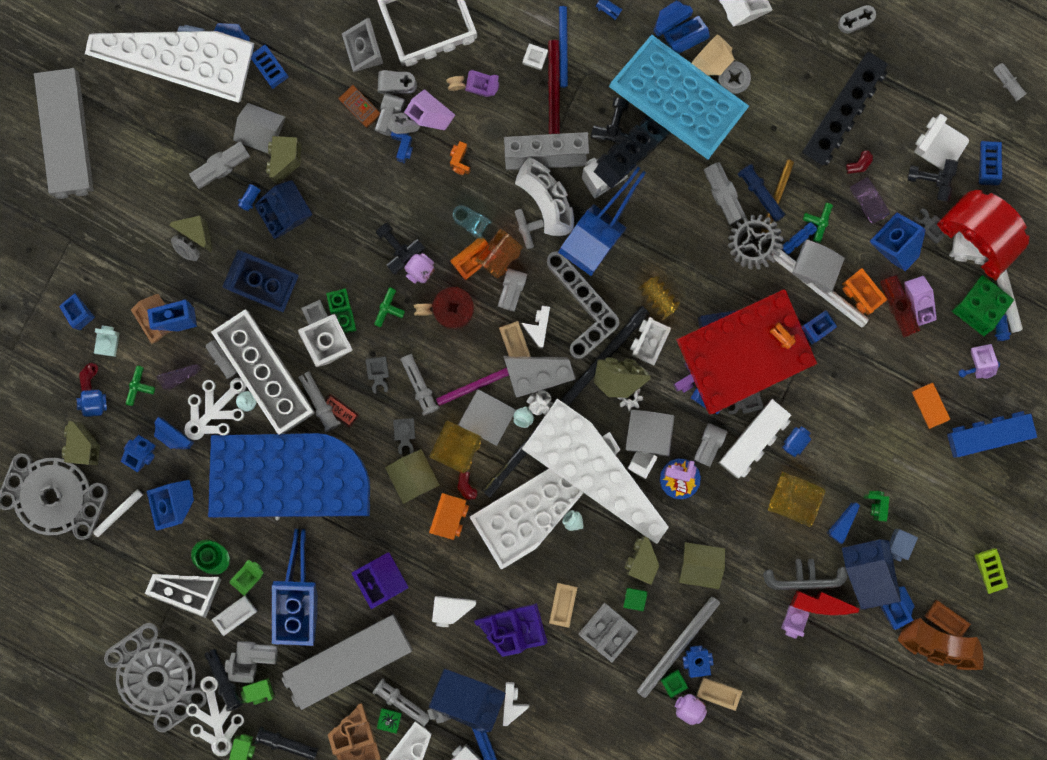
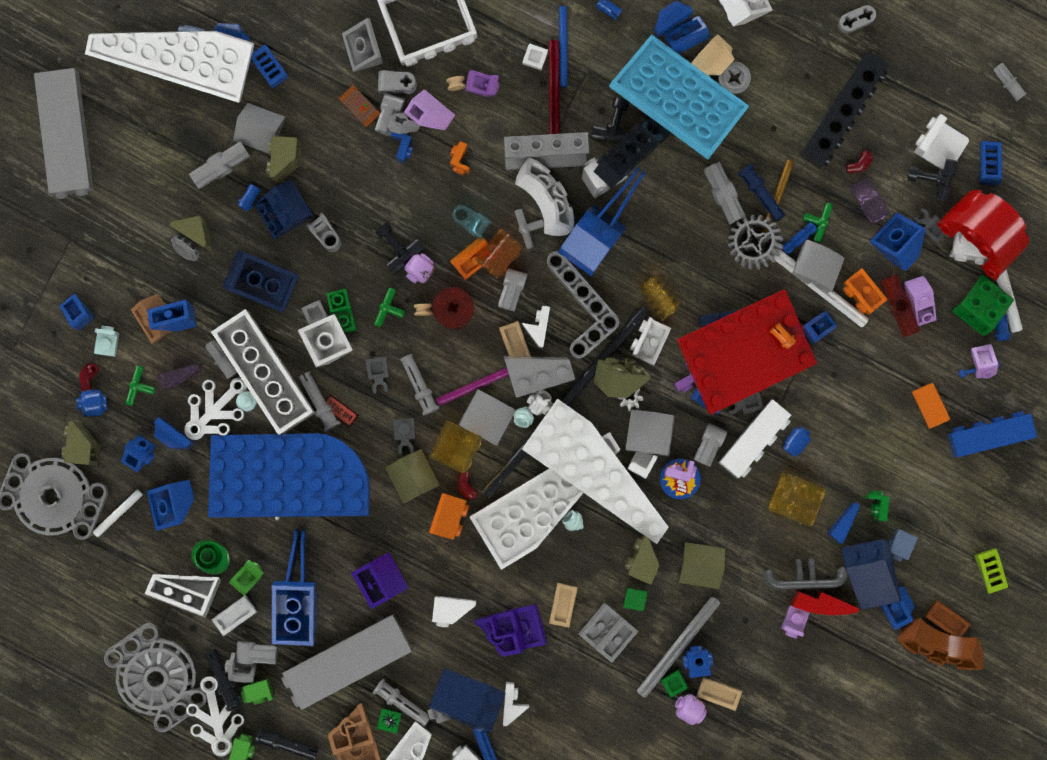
none -> light grey piece [306,213,342,252]

